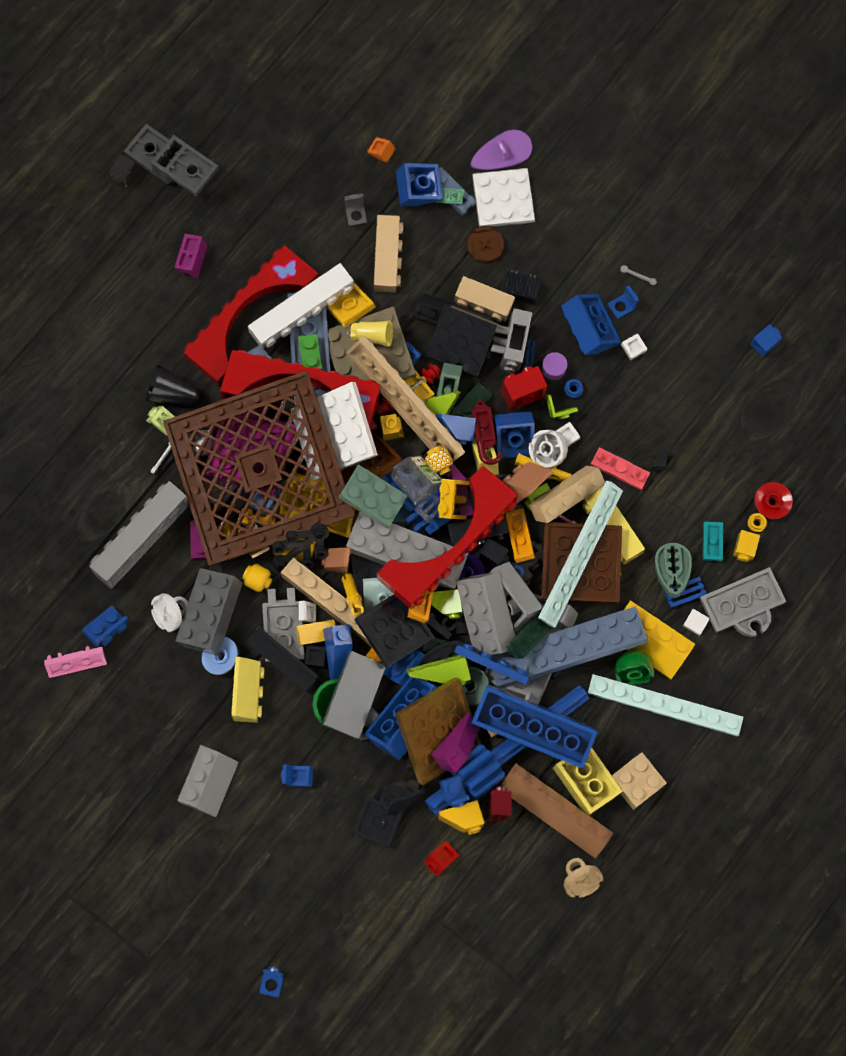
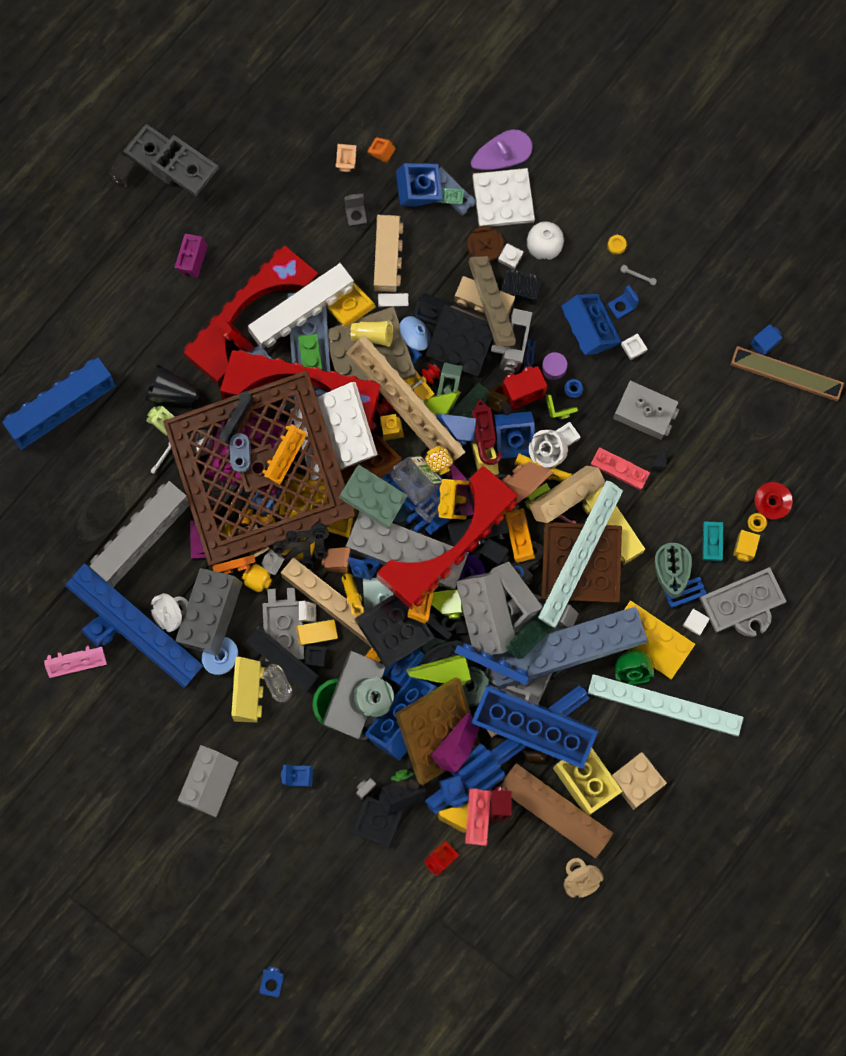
blue slope [323,624,353,680] -> none
none -> blue brick [2,358,115,450]
none -> blue plate [65,563,203,688]
none -> orange plate [212,555,256,574]
none -> red plate [219,319,255,352]
none -> black plate [219,392,254,445]
none -> sand blue plate [230,433,251,473]
none -> light grey plate [261,548,284,575]
none -> light orange plate [262,424,308,485]
none -> clear plate [263,664,292,702]
none -> light nougat bracket [336,144,356,172]
none -> blue bracket [348,557,380,580]
none -> sand green plate [354,677,394,717]
none -> light grey plate [356,778,376,800]
none -> white window [378,293,408,307]
none -> bright green plant [391,770,414,782]
none -> light blue dish [399,317,431,351]
none -> coral hinge [465,789,491,846]
none -> dark tan plate [469,256,516,347]
none -> dark brown bracket [487,384,512,416]
none -> white plate [498,244,523,269]
none -> dark brown arm [520,746,547,763]
none -> white cylinder [527,222,564,260]
none -> yellow tile [608,235,627,255]
none -> light grey piece [613,381,679,440]
none -> tile [731,346,844,401]

